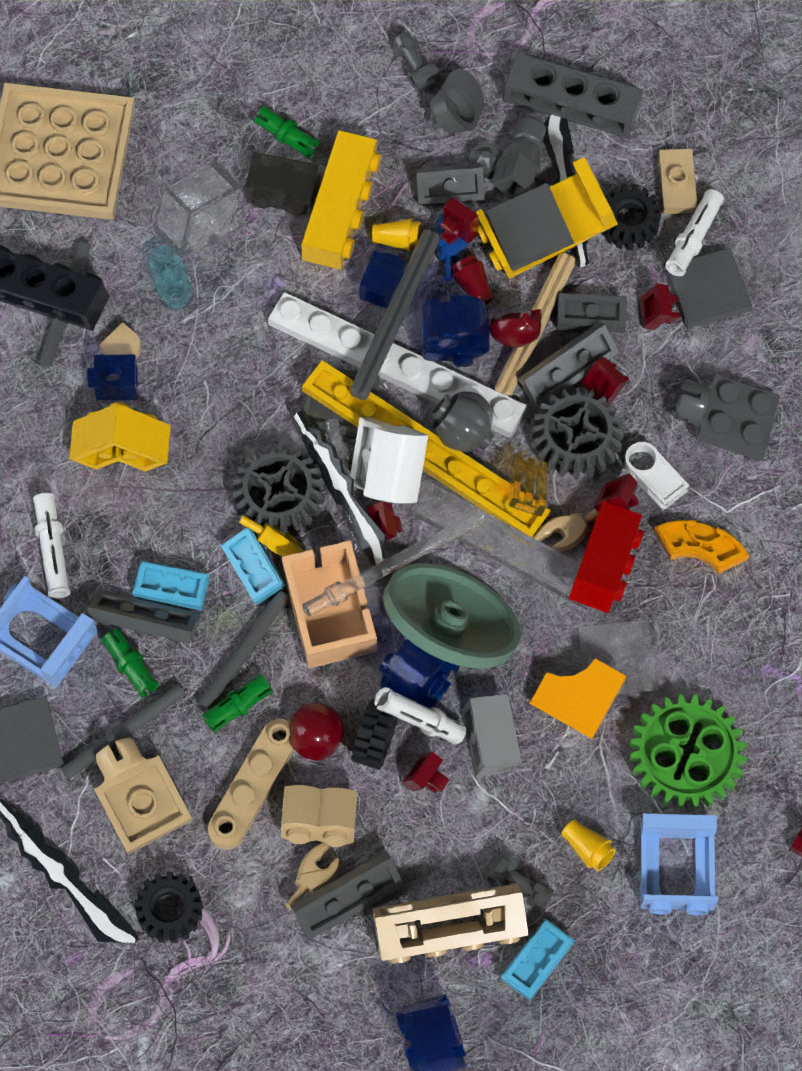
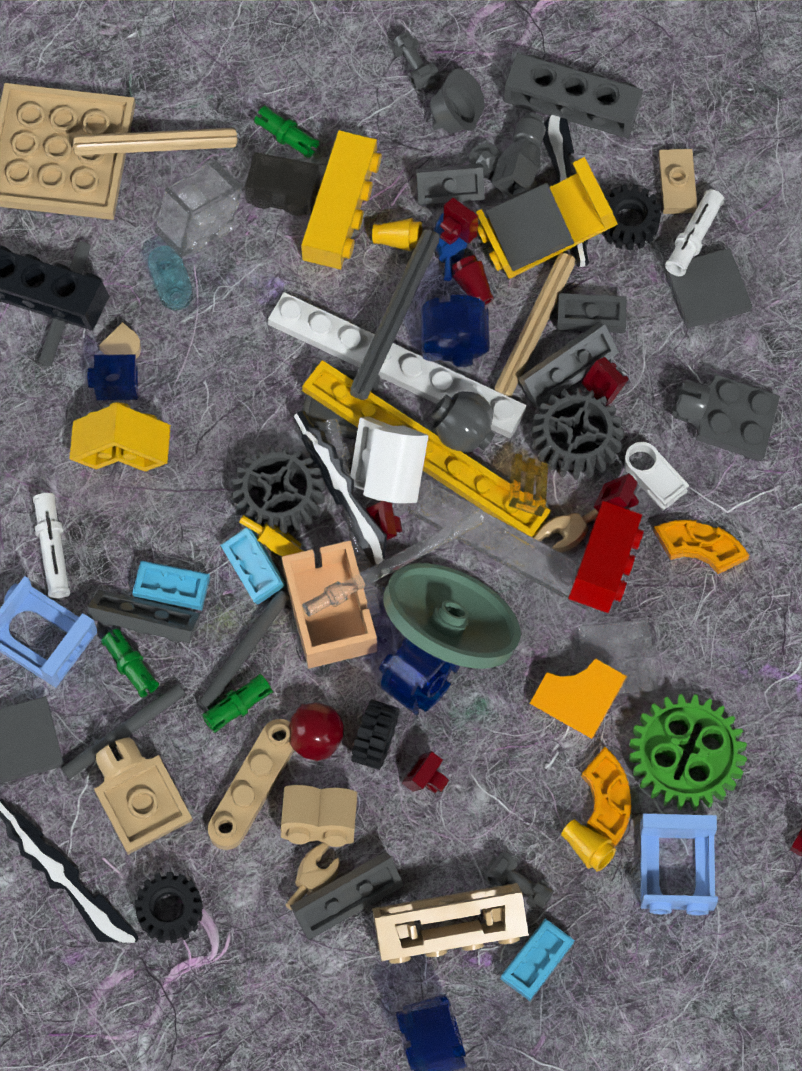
clear blue brick [360,251,406,309] -> none
white pin [374,687,466,745] -> none
light grey hinge [462,694,522,778] -> none
dark red hair [489,309,541,348] -> none
dark red tile [639,283,681,330] -> none
none -> tan axle [73,128,237,155]
none -> light orange tile [581,747,631,848]

